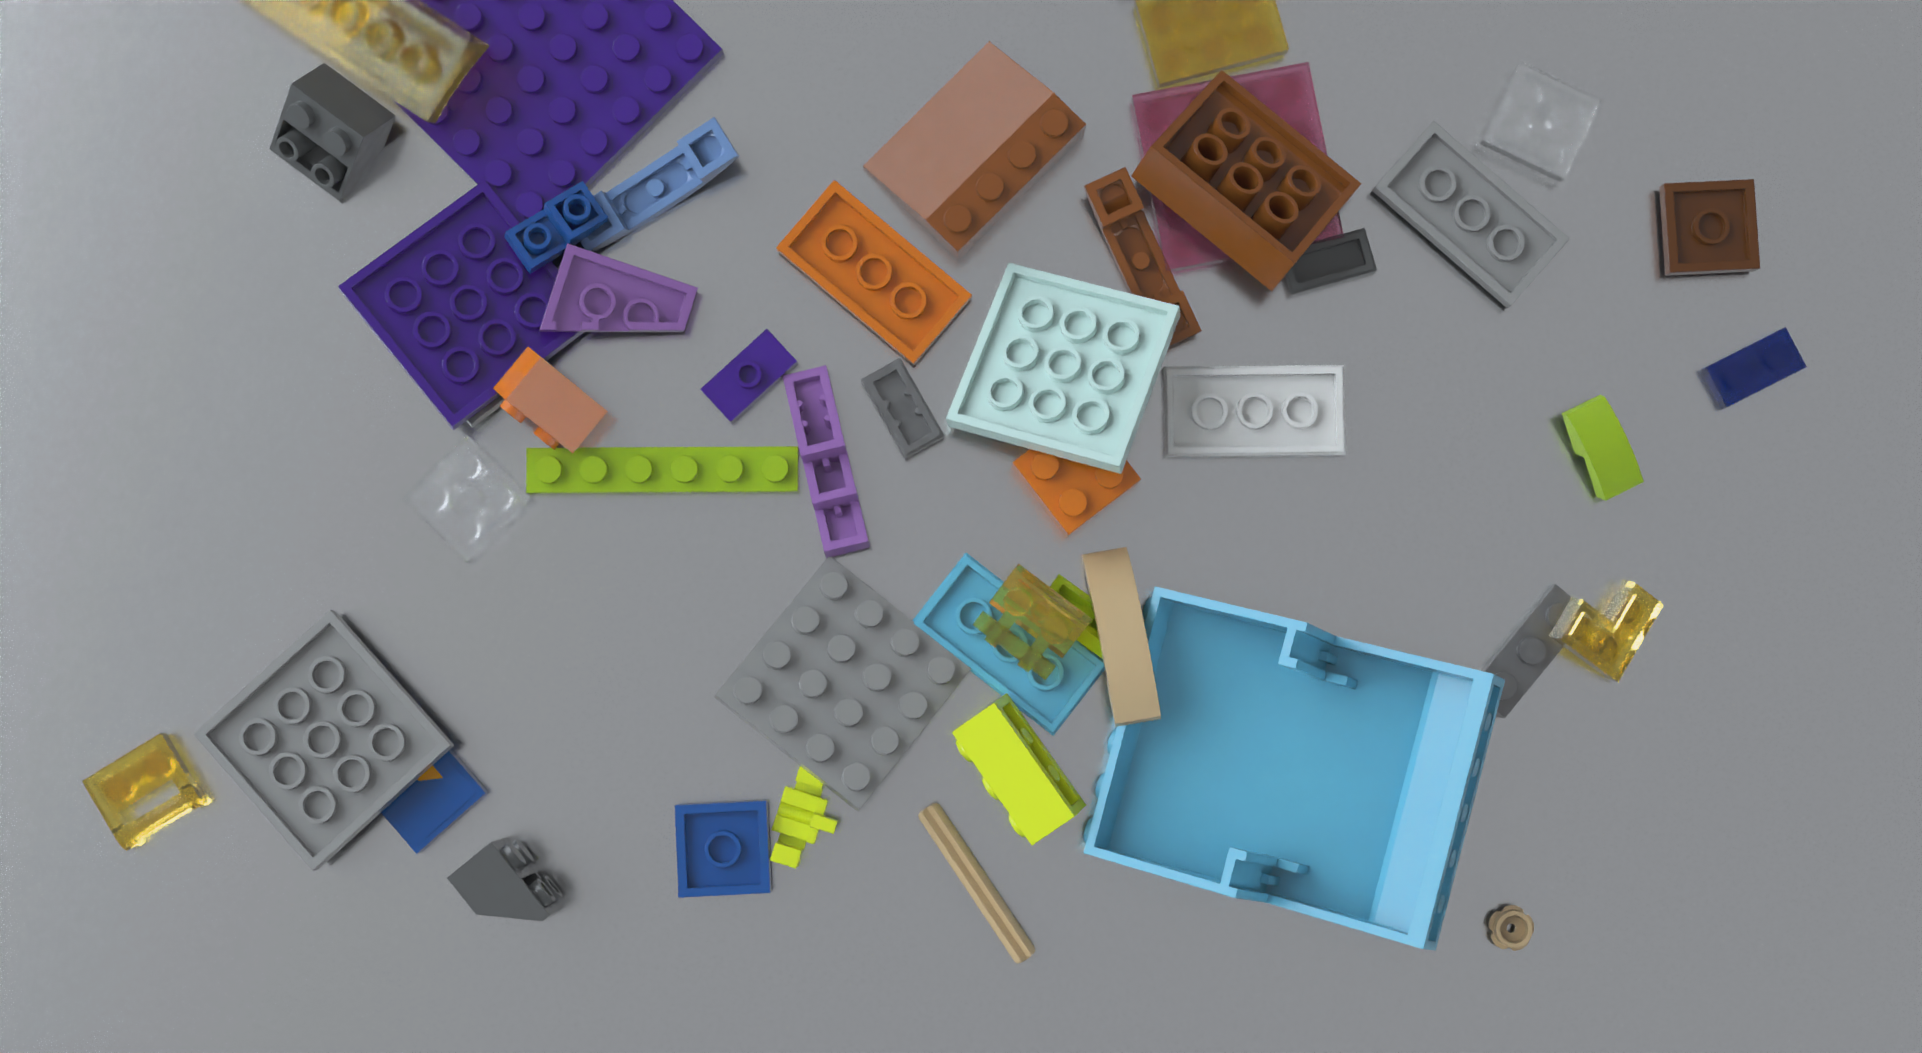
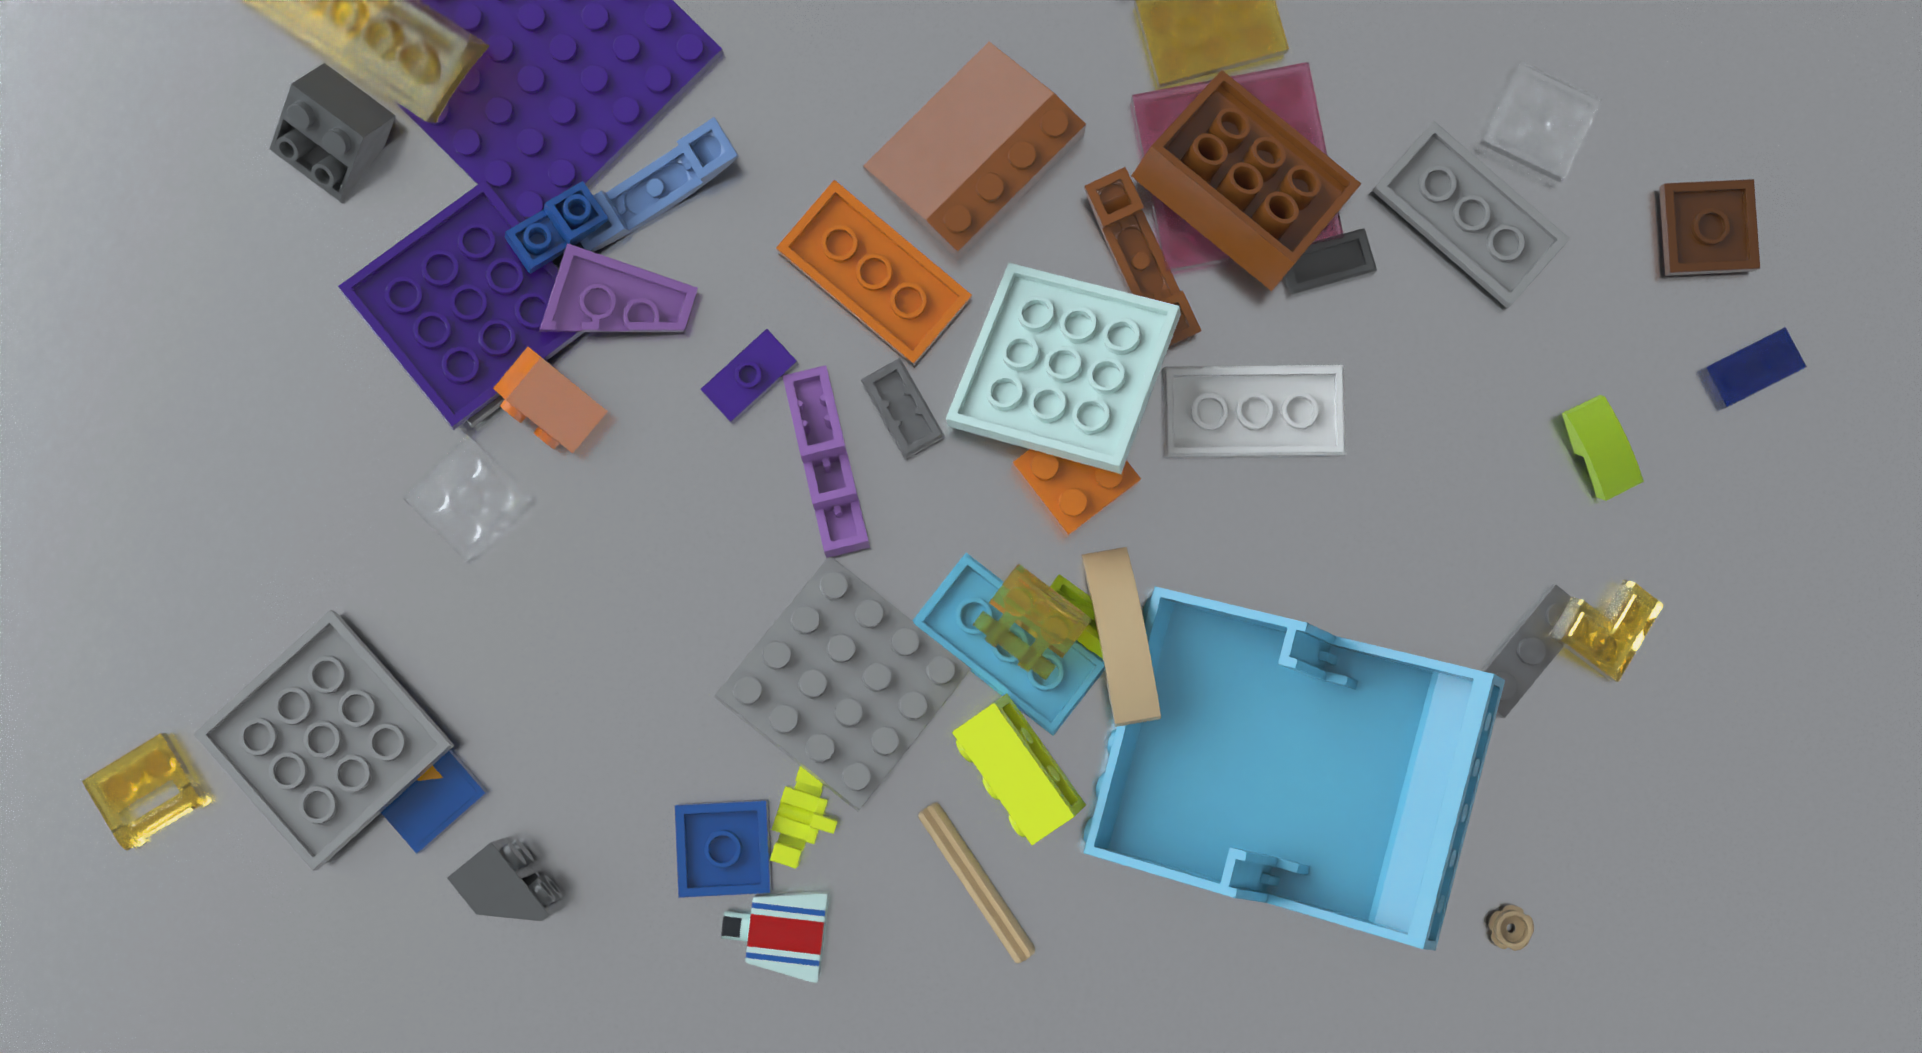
lime plate [526,446,799,494] -> none
none -> torso [721,891,830,983]

